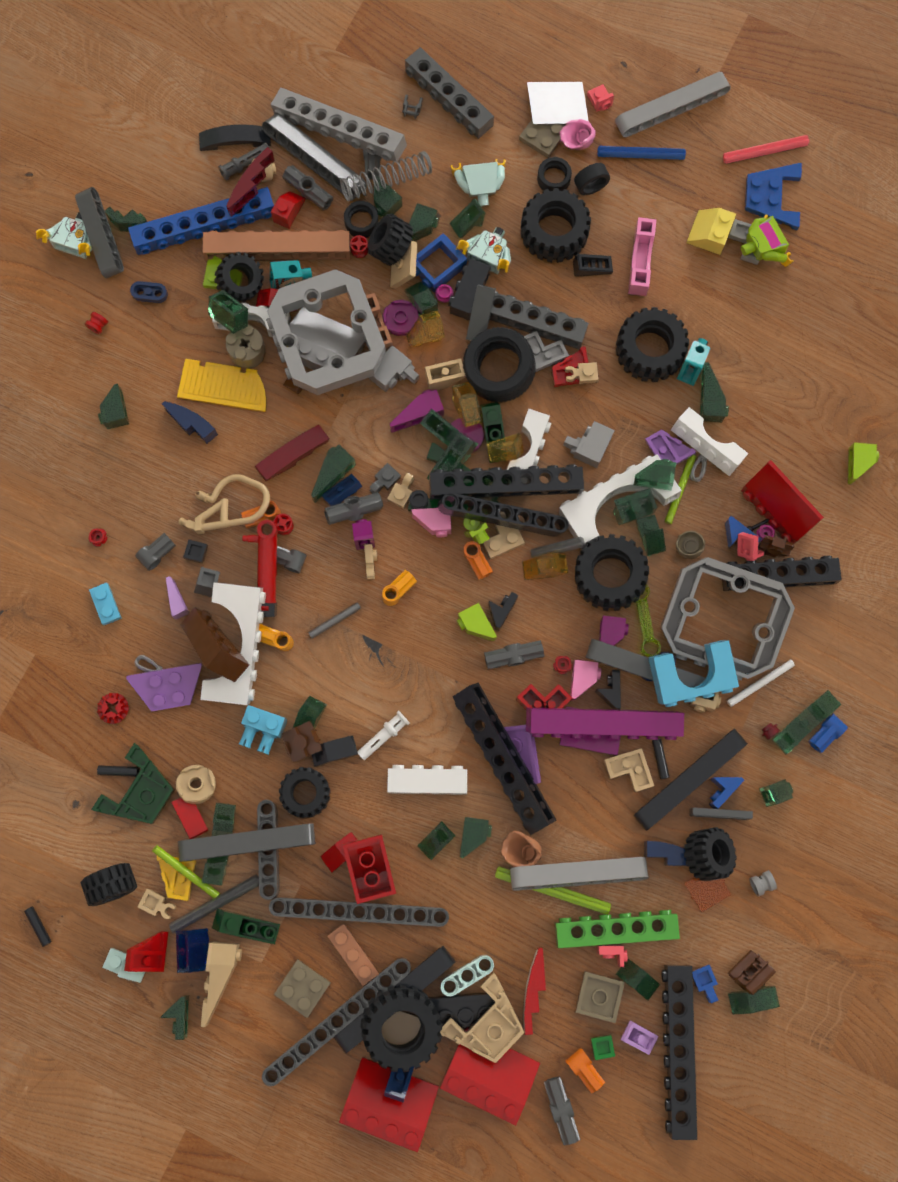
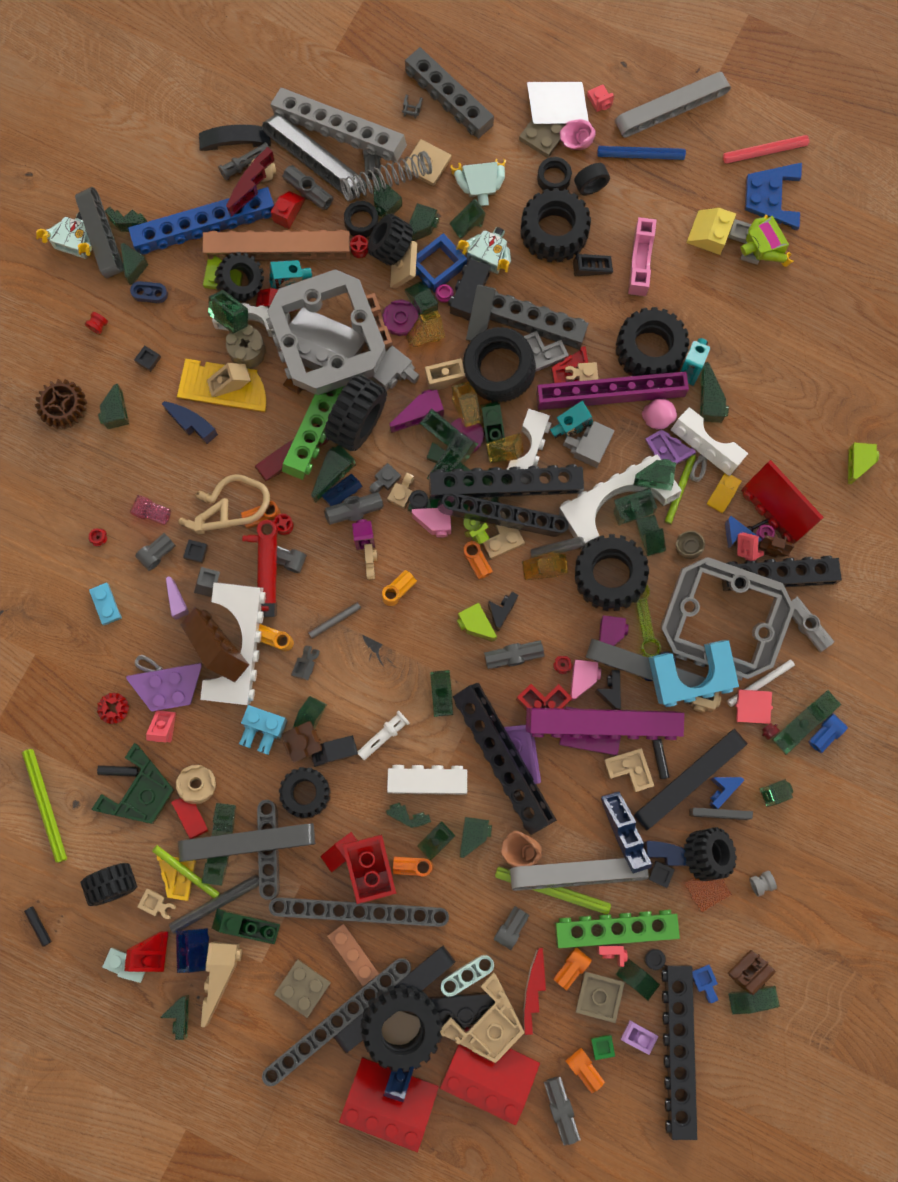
none -> lime axle [22,749,67,863]
none -> reddish brown gear [35,379,87,429]
none -> clear green slope [121,243,148,285]
none -> clear pink piece [130,495,171,525]
none -> black plate [134,345,161,372]
none -> coral slope [146,710,176,743]
none -> tan slope [207,363,251,397]
none -> bright green brick [282,386,345,480]
none -> dark grey plate [291,645,320,680]
none -> black tyre [325,375,387,451]
none -> clear green slope [386,803,431,829]
none -> orange piece [393,856,433,877]
none -> tan plate [403,139,452,186]
none -> clear green slope [430,670,453,717]
none -> dark grey piece [493,906,529,950]
none -> magenta brick [536,372,689,410]
none -> teal torso [550,401,593,439]
none -> orange piece [553,947,592,991]
none -> dark blue slope [601,792,652,874]
none -> bright pink hair [642,399,677,430]
none -> black tile [644,949,666,970]
none -> black plate [648,861,675,888]
none -> yellow slope [706,473,742,514]
none -> coral piece [735,689,773,724]
none -> light grey piece [792,596,834,653]

